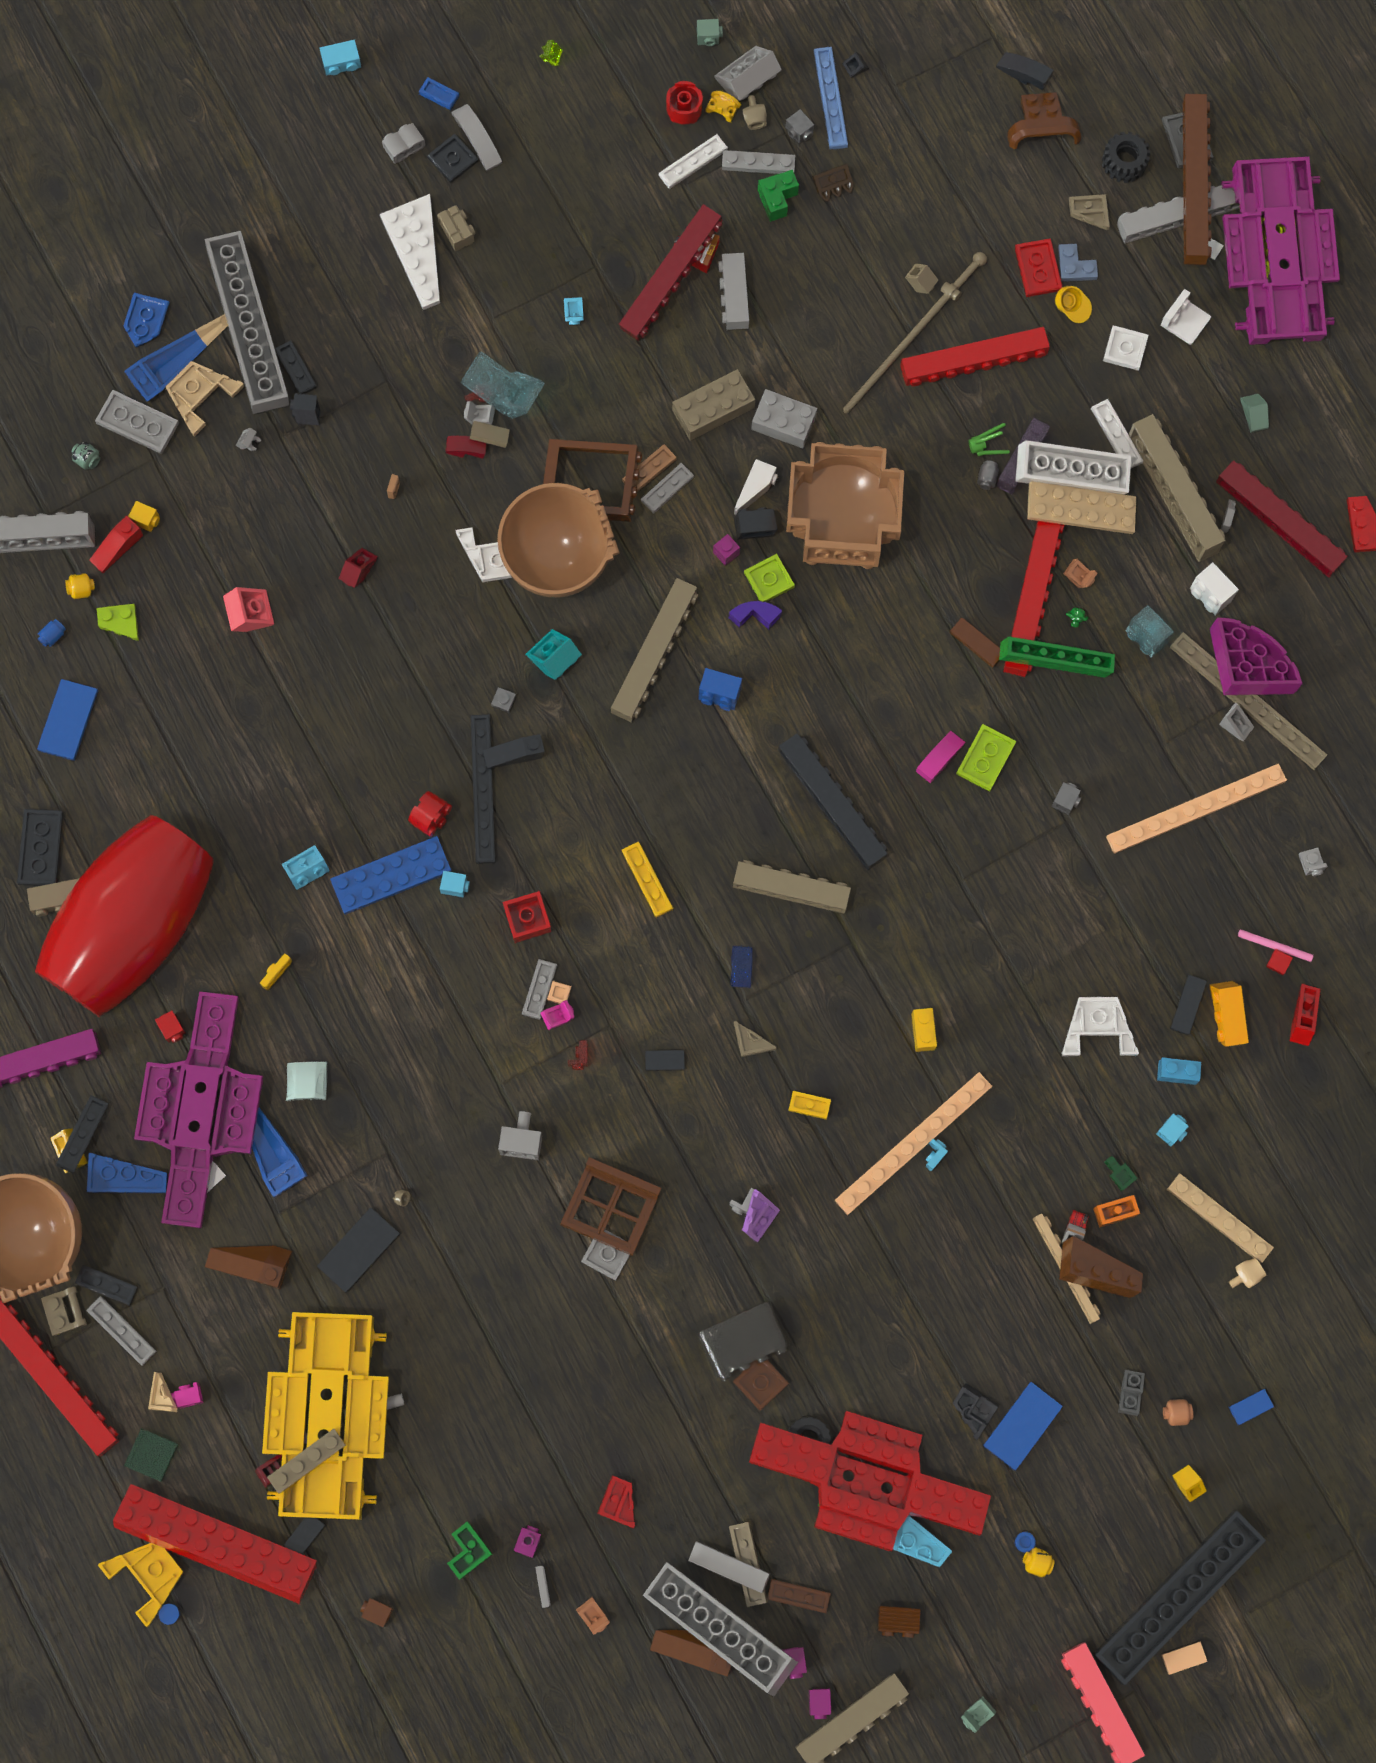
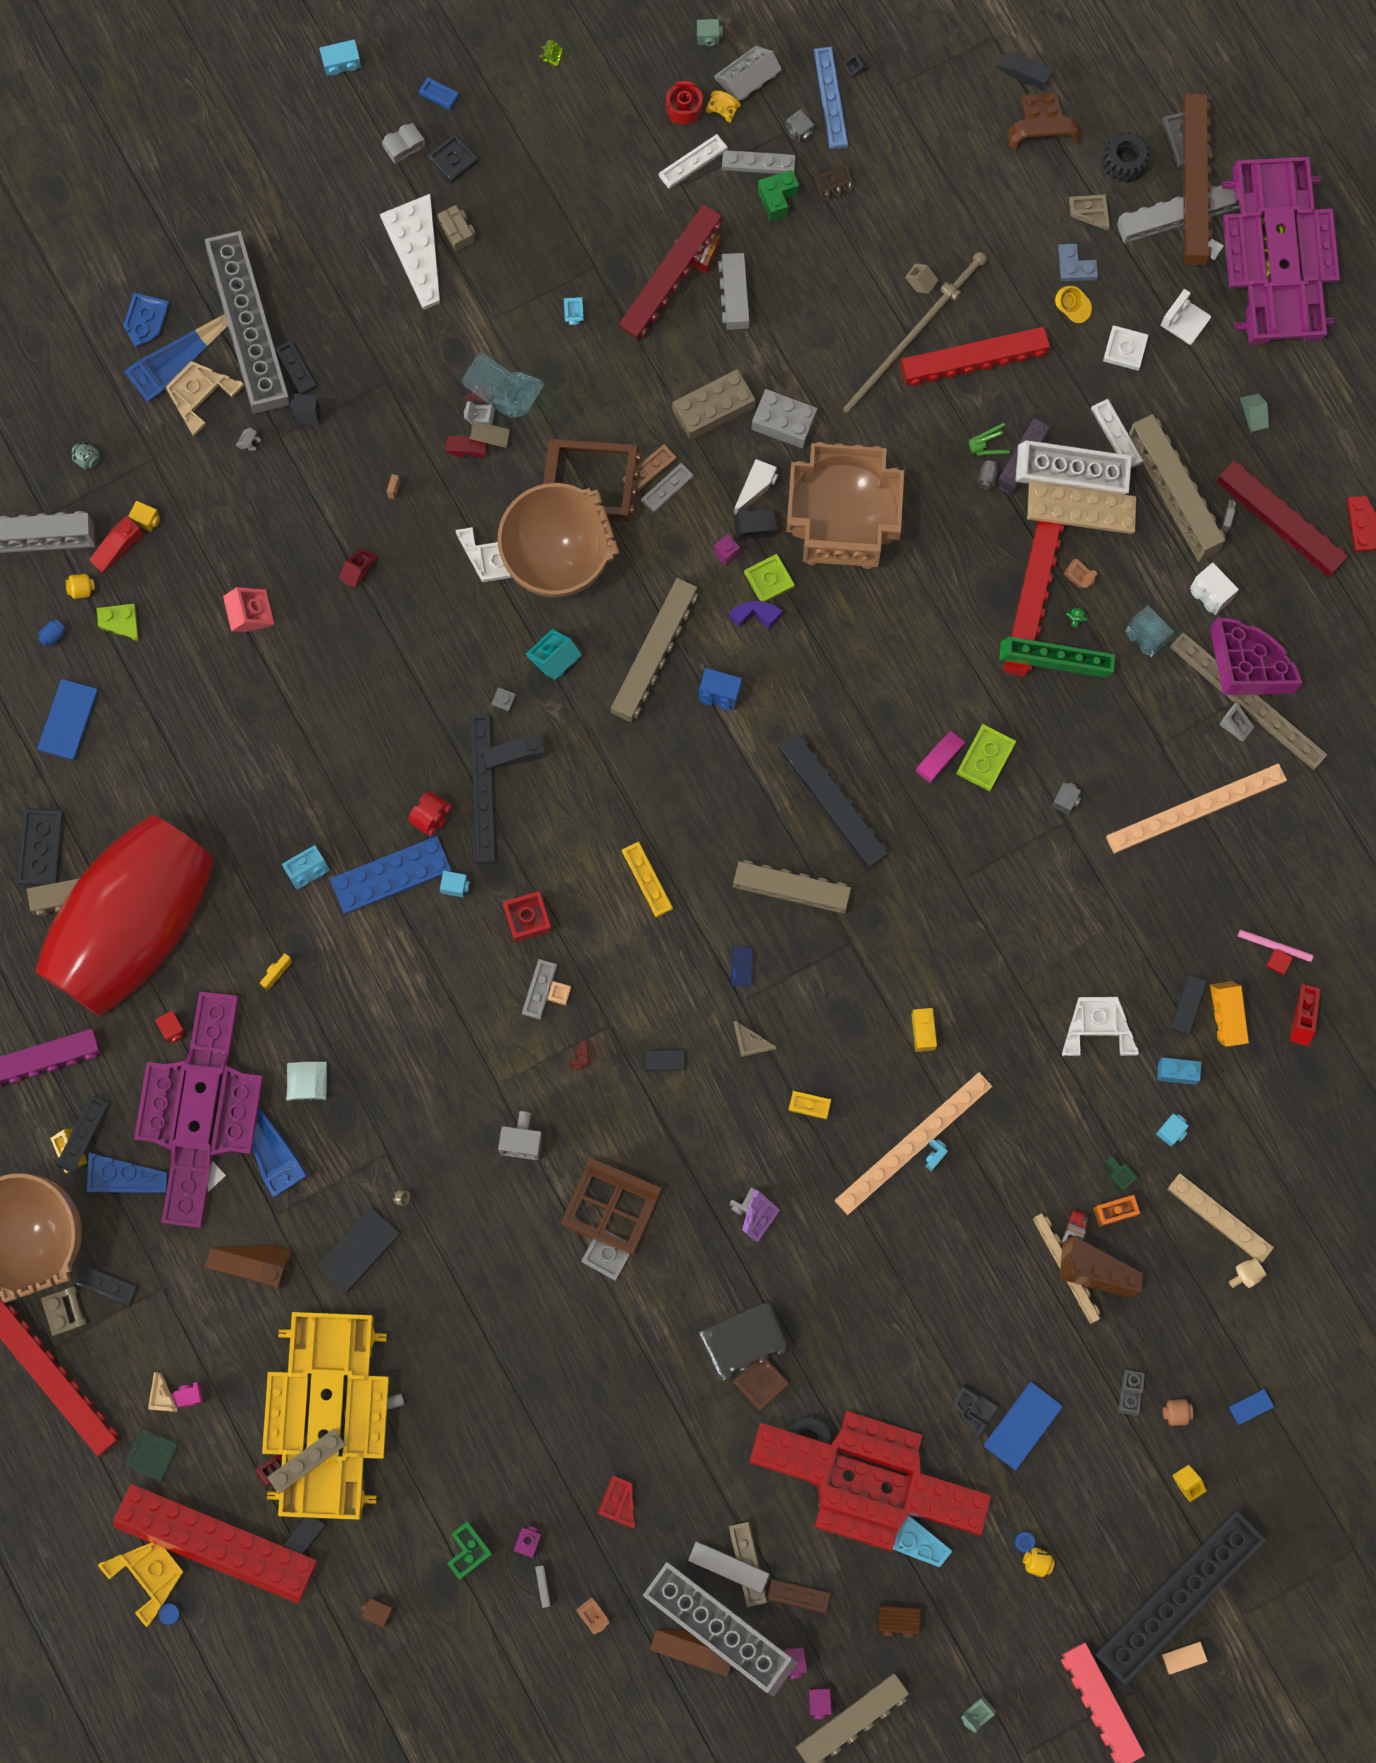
light grey tile [86,1296,157,1366] -> none
light grey plate [95,390,179,454] -> none
light grey slope [451,104,502,172] -> none
dark pink bracket [540,1000,574,1030] -> none
dark tan piece [743,95,767,130] -> none
reddish brown tile [949,618,1000,668] -> none
red tile [1014,238,1062,297] -> none
light grey bracket [1298,848,1328,877] -> none

